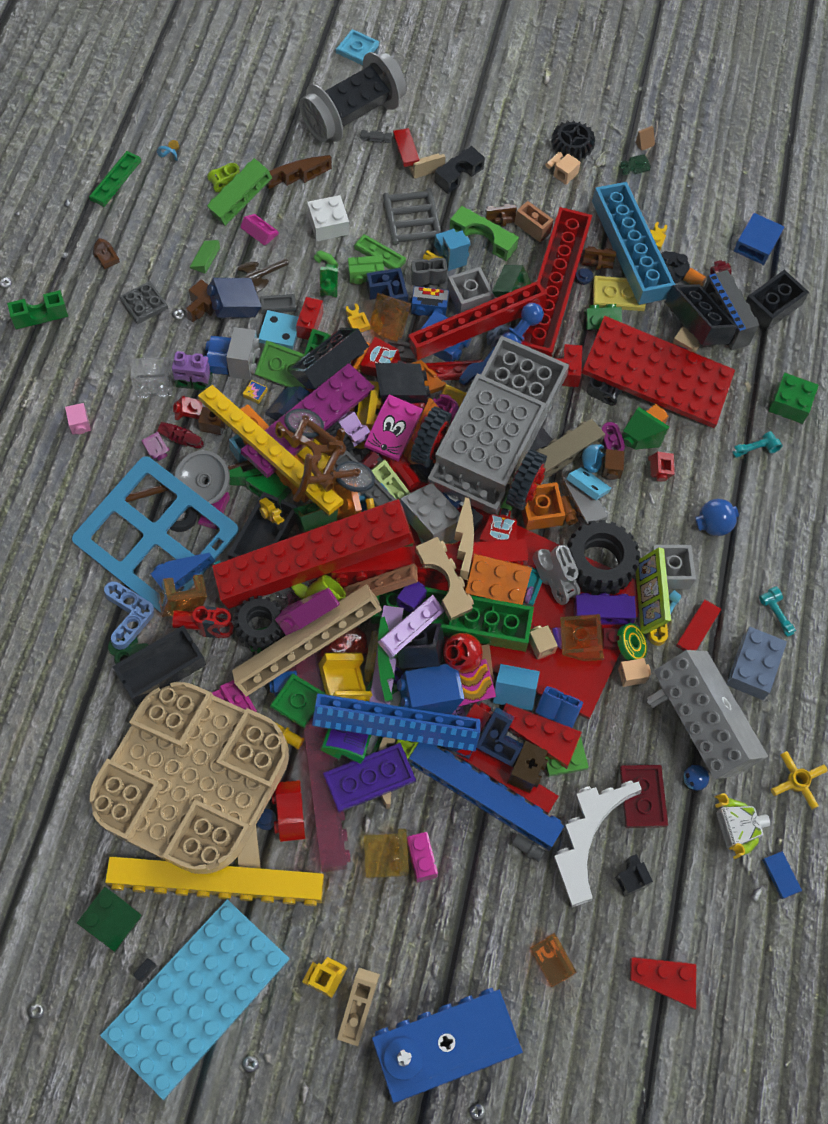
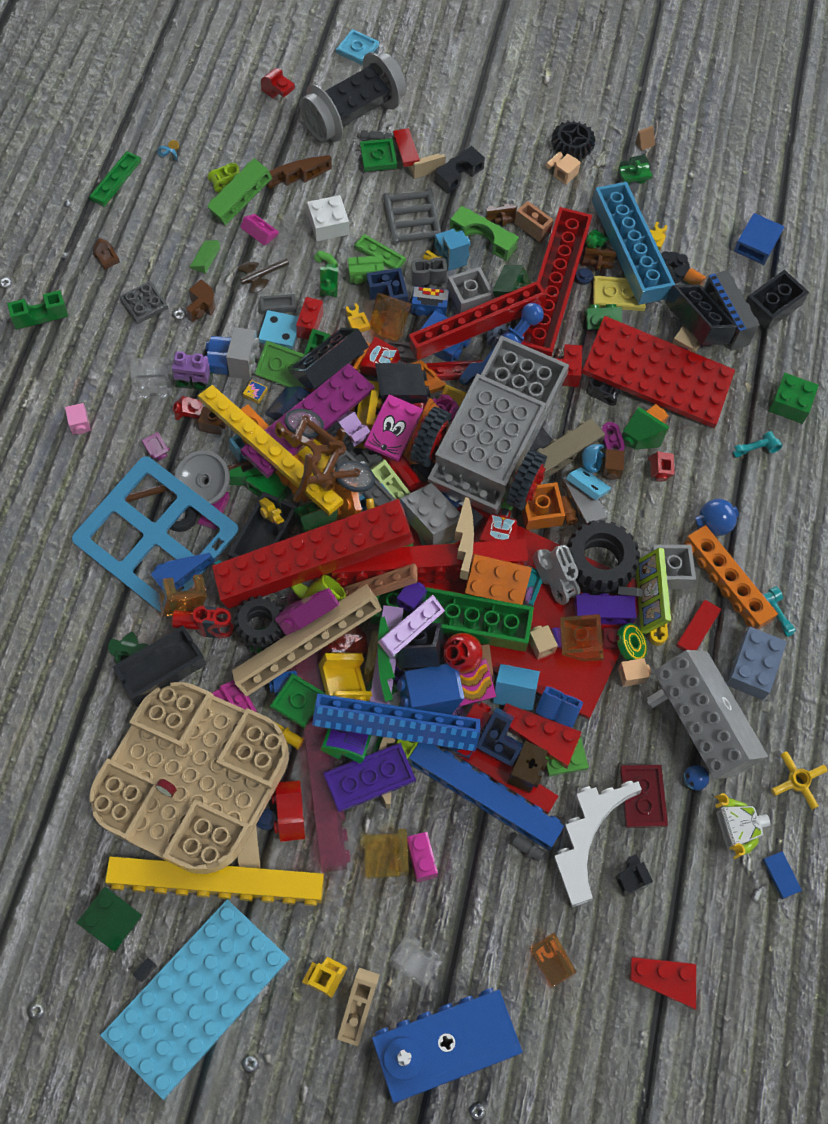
medium blue beam [104,582,154,650] -> none
dark red hinge [157,422,204,449] -> none
dark blue brick [207,277,262,317] -> none
dark red plate [359,450,379,469] -> none
tan arch [415,537,474,621] -> none
medium azure hand [669,590,681,614] -> none
dark red gear [710,260,731,275] -> none
none -> dark red tile [155,779,177,797]
none -> red brick [261,68,295,98]
none -> green plate [360,138,397,172]
none -> clear brick [389,936,442,989]
none -> green plate [585,229,609,249]
none -> dark grey tile [618,587,644,597]
none -> green hips [619,160,653,185]
none -> orange brick [684,525,778,630]

